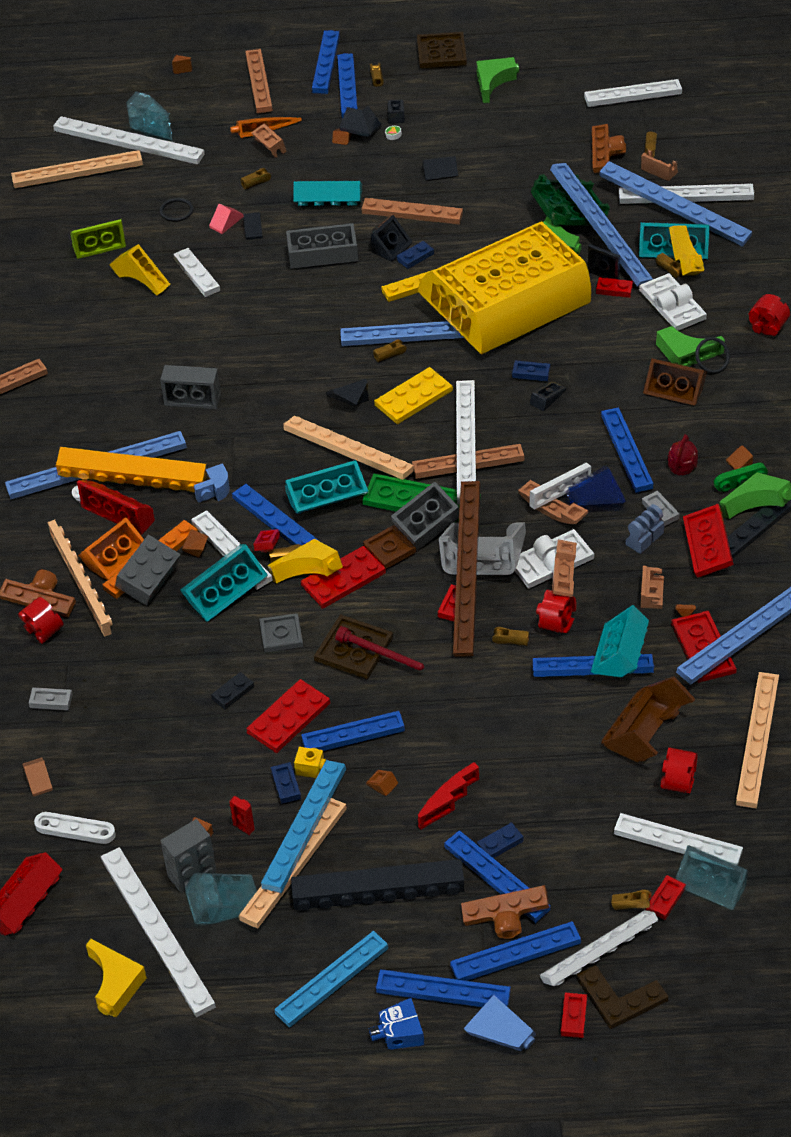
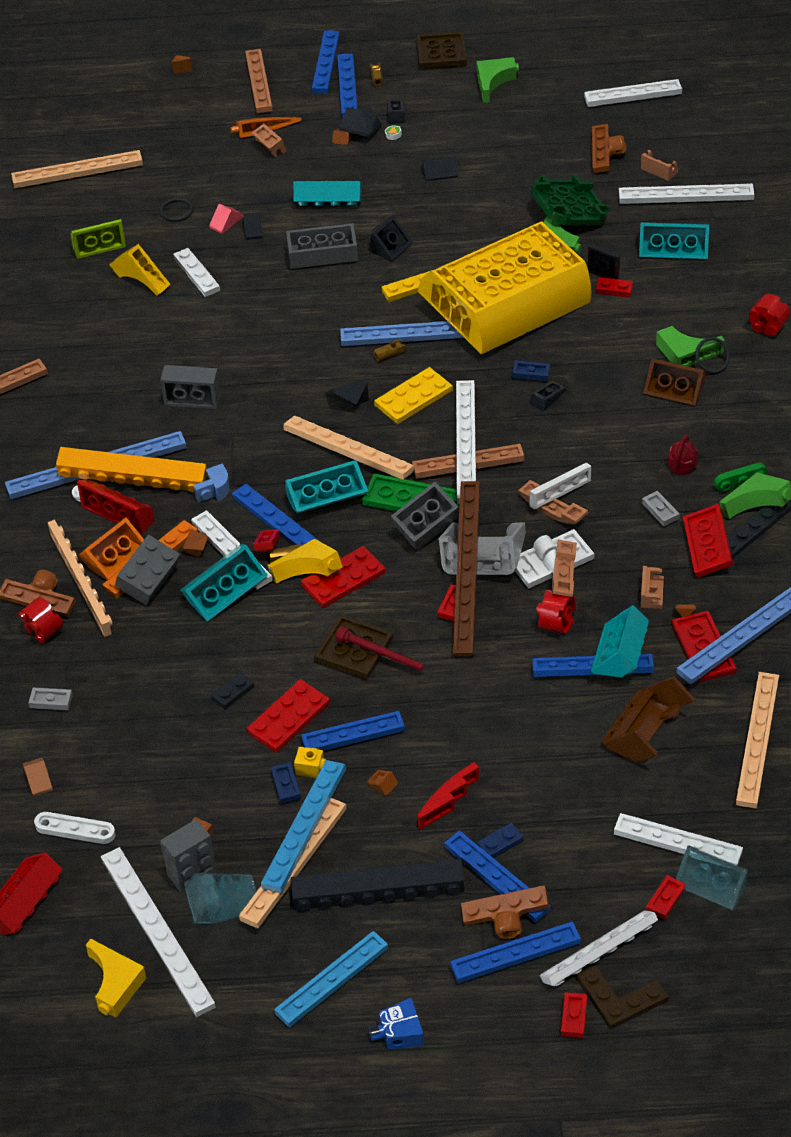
white plate [53,117,205,164] -> none
clear light blue slope [126,91,172,140] -> none
red plate [229,796,255,835] -> none
pearl gold bar [240,168,271,190] -> none
dark grey tile [259,613,303,653] -> none
nougat plate [362,198,463,225] -> none
reddish brown plate [363,525,416,569] -> none
blue plate [376,969,511,1007] -> none
dark blue plate [397,241,434,269] -> none
medium blue slope [464,995,536,1051] -> none
pearl gold bar [492,627,529,646] -> none
medium blue plate [550,163,653,286] -> none
clear blue slope [566,465,626,506] -> none
medium blue plate [600,161,752,247] -> none
blue plate [601,407,653,493] -> none
pearl gold bar [611,890,652,910] -> none
sand blue legs [626,504,664,554] -> none
white plate [639,273,707,331] -> none
pearl gold bar [645,132,657,158] -> none
pearl gold bar [656,252,682,278] -> none
red brick [661,748,698,793] -> none
yellow slope [669,226,704,275] -> none
dark orange slope [726,445,753,470] -> none

